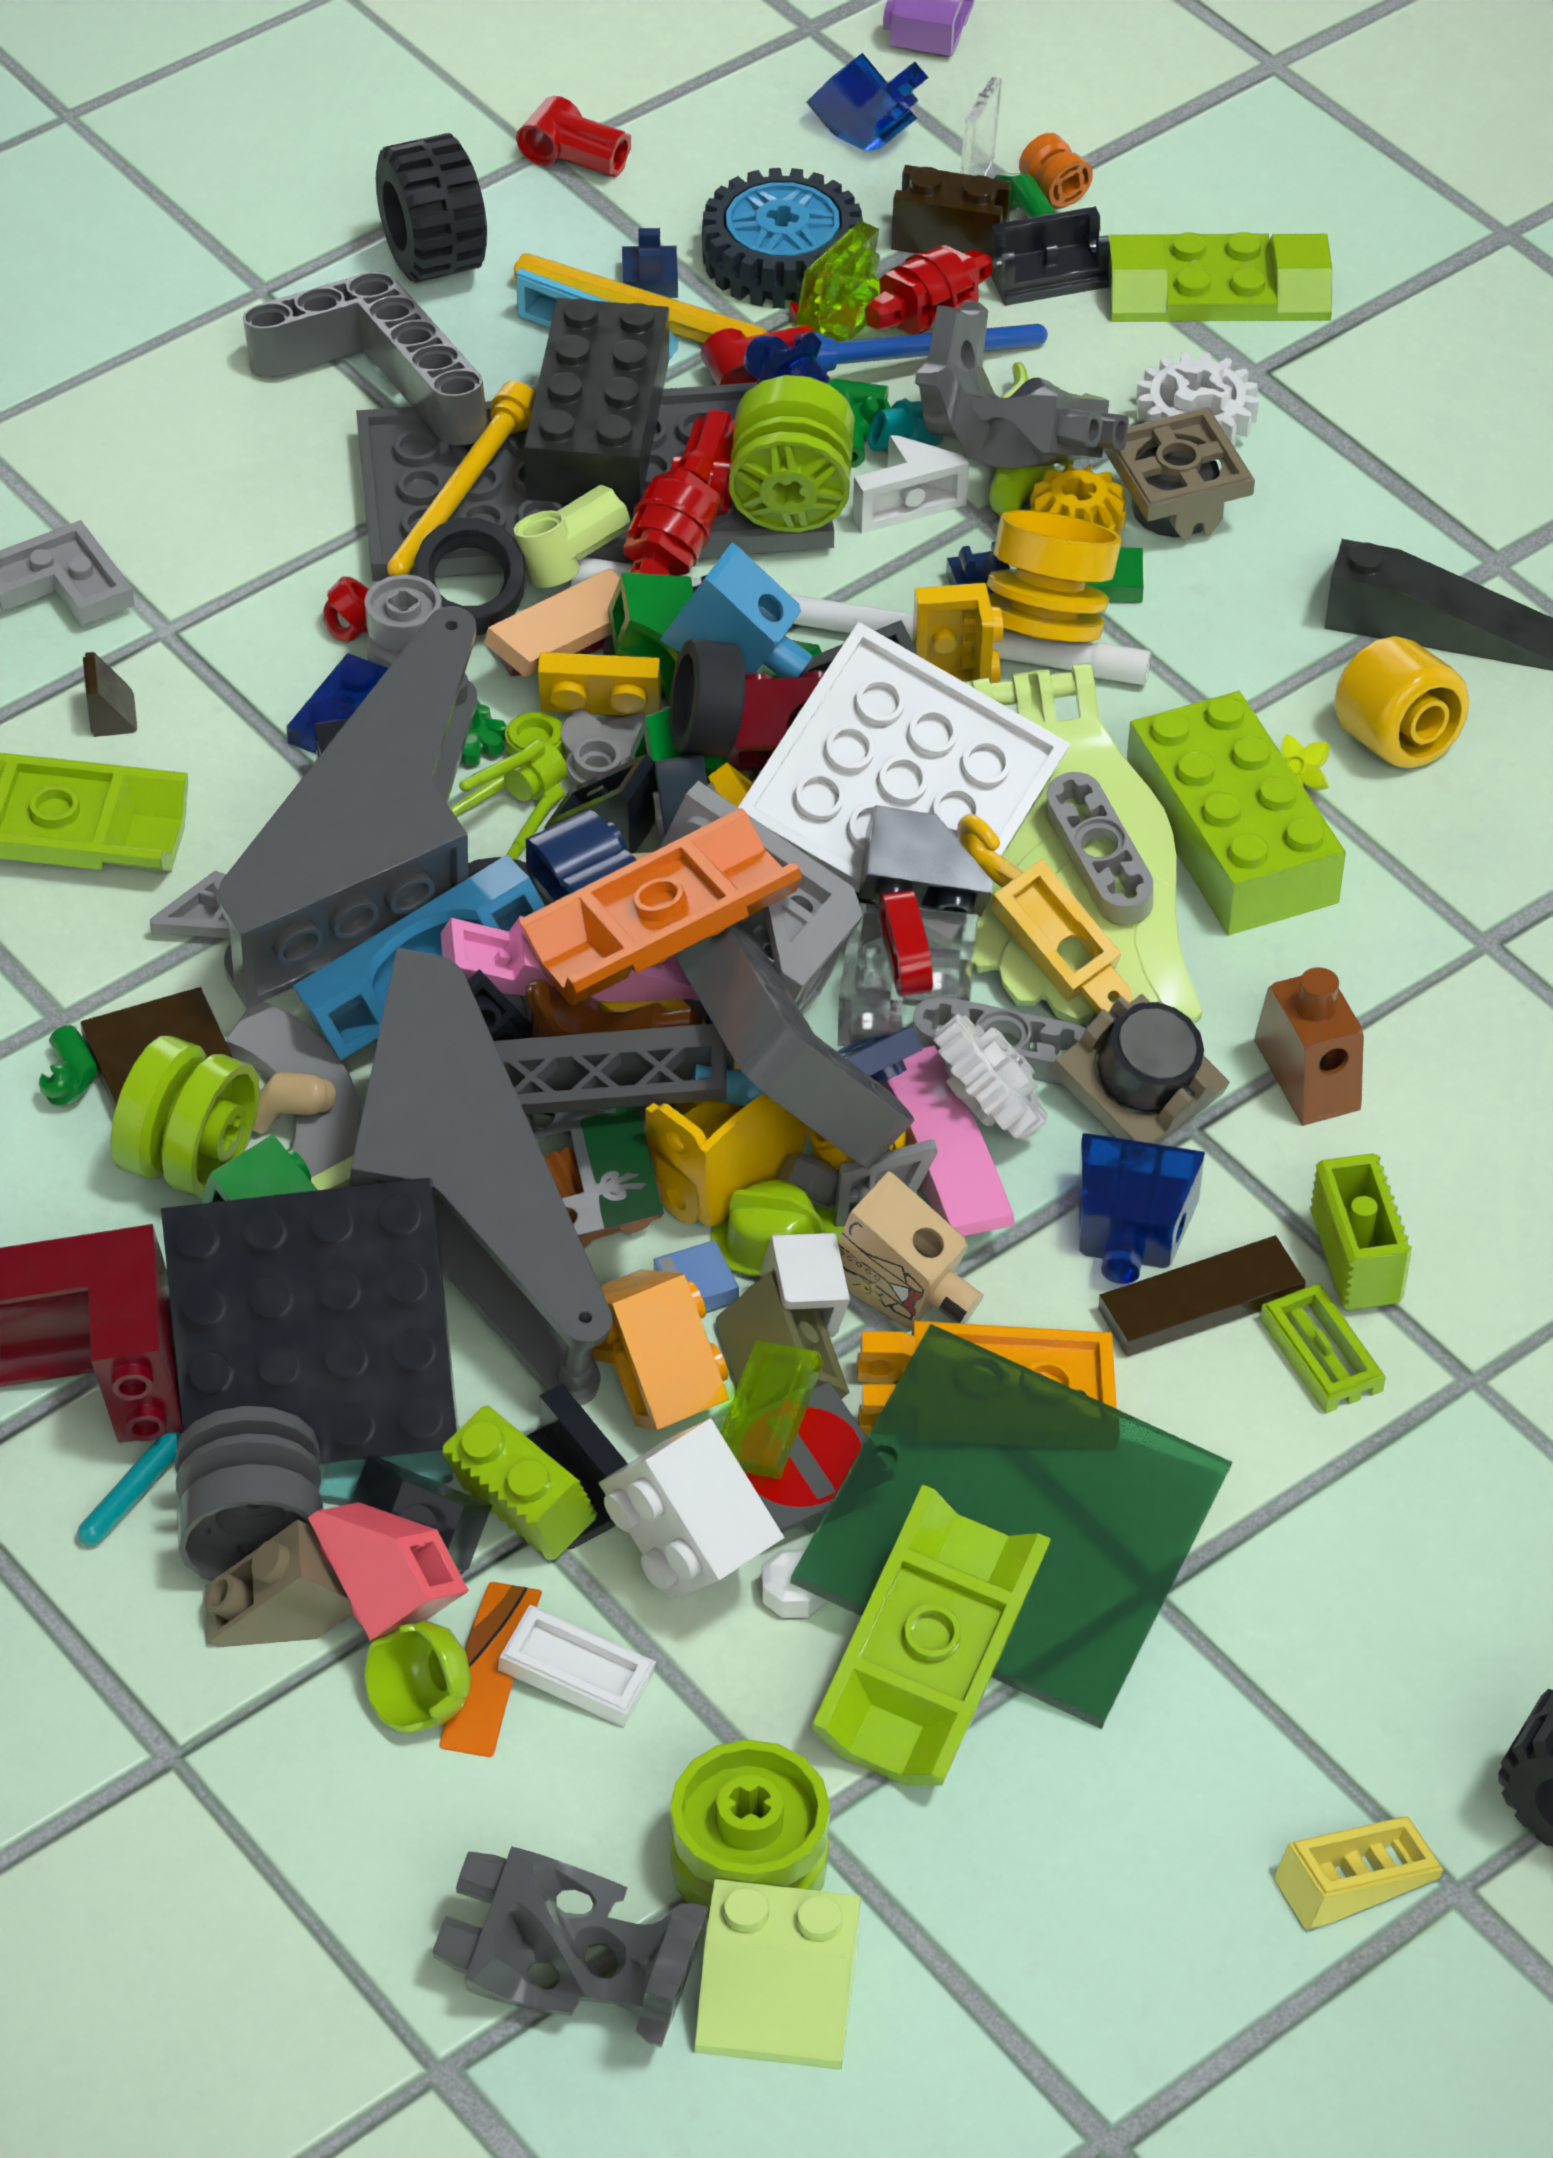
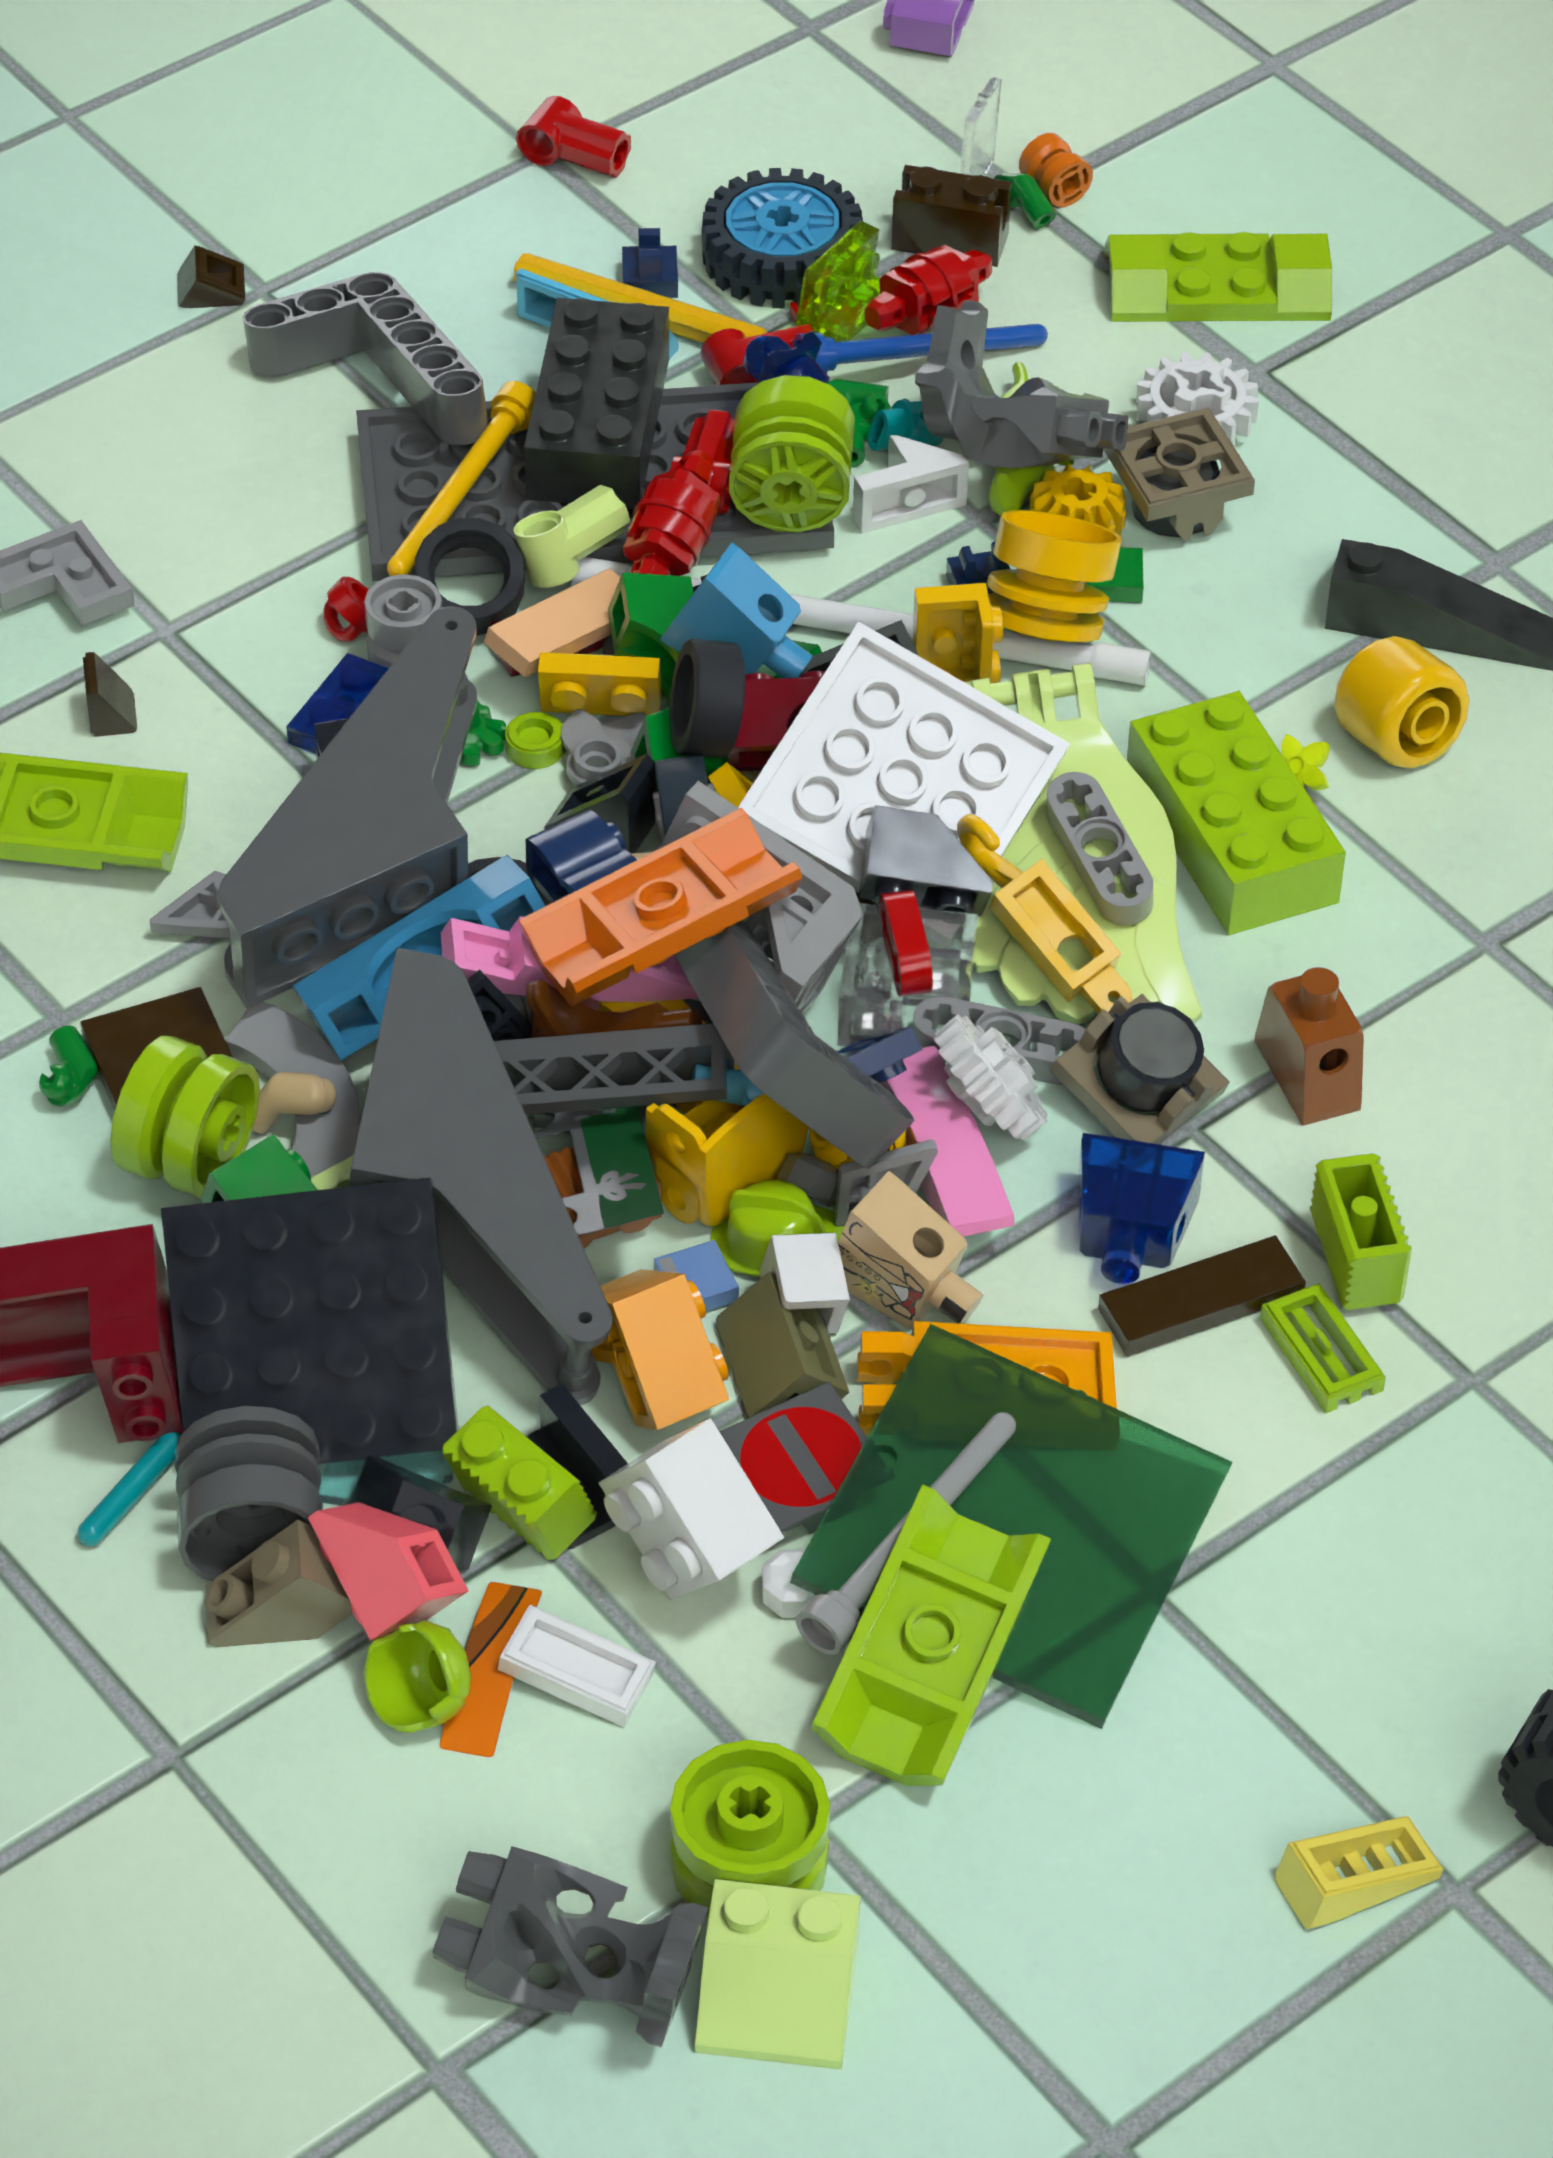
black tyre [375,133,487,283] -> none
lime plant [449,739,568,859] -> none
clear neon green tile [720,1340,823,1479] -> none
clear blue brick [806,52,929,151] -> none
black hinge [989,206,1110,306] -> none
none -> dark brown slope [177,245,246,308]
none -> light grey piece [796,1412,1016,1655]

